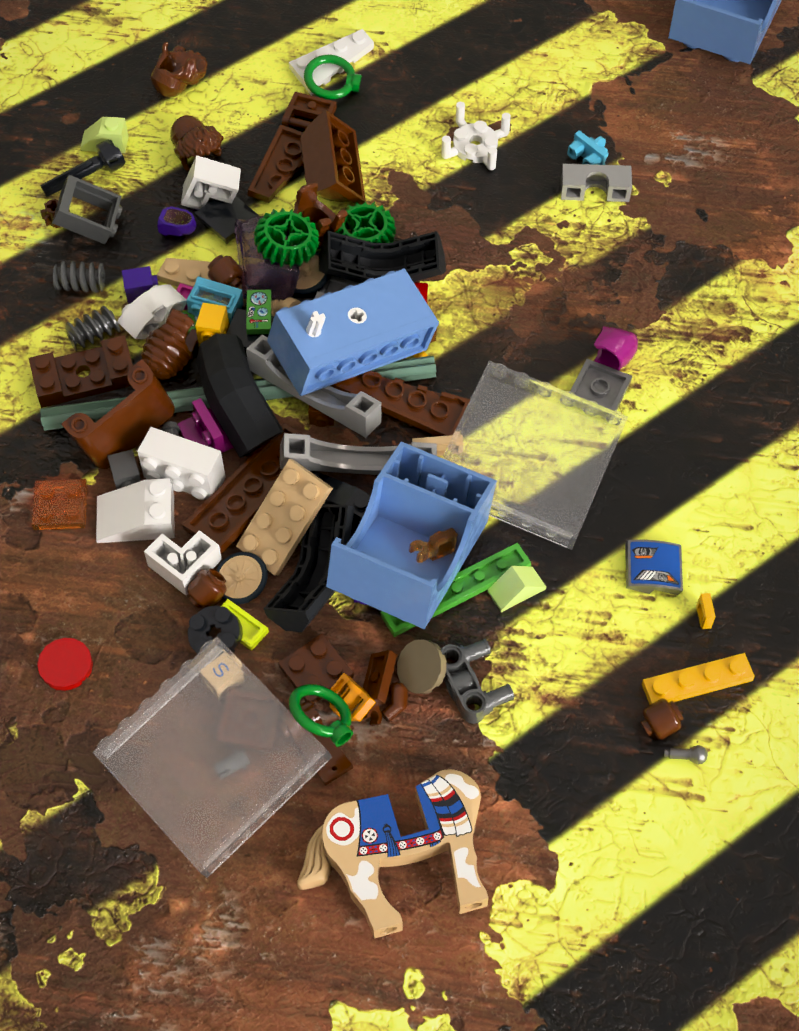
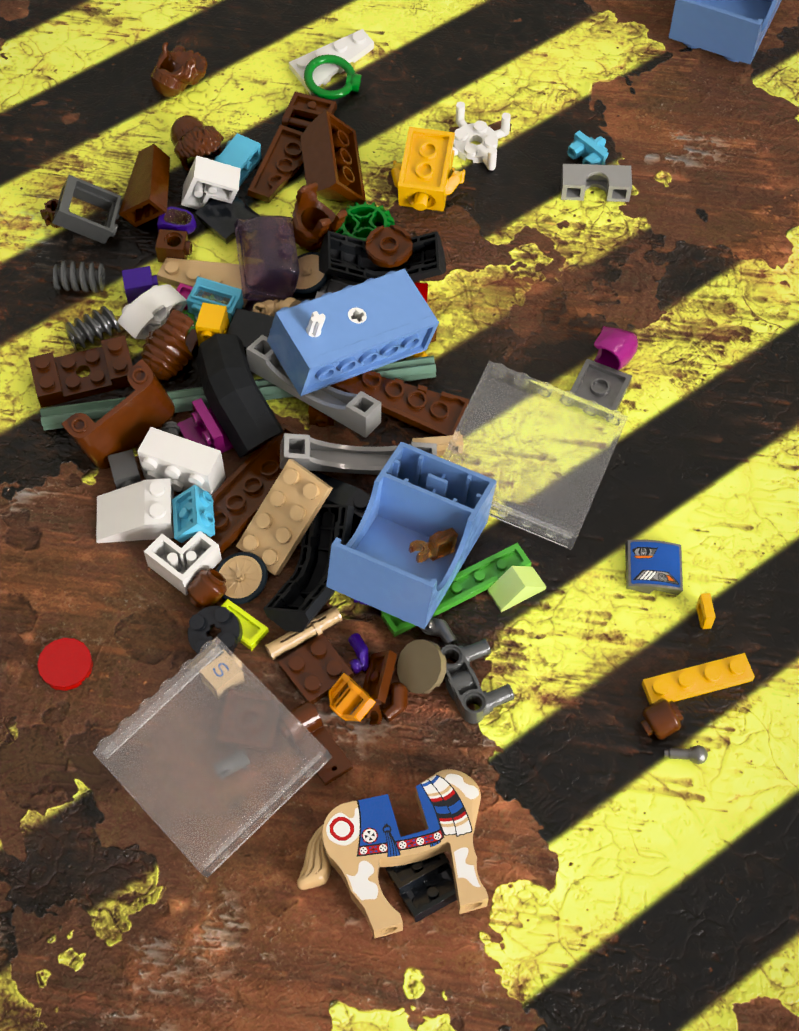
clear orange plate [32,479,88,530] -> none
black piece [40,140,126,197] -> none
yellowish green slope [80,117,129,153] -> none
reddish brown head [208,255,243,288] -> none
bright green tile [246,290,272,335] -> none
green gear [254,208,319,269] -> none
green piece [289,684,353,747] -> none
none -> reddish brown slope [118,144,170,227]
none -> reddish brown brick [155,229,193,263]
none -> medium azure bracket [172,484,215,543]
none -> medium azure brick [214,133,262,187]
none -> tan pin [265,606,343,660]
none -> dark purple arm [348,633,369,674]
none -> reddish brown tile [365,225,413,268]
none -> black slope [385,852,457,922]
none -> yellow torso [391,127,465,212]
none -> flat silver arm [420,618,458,645]

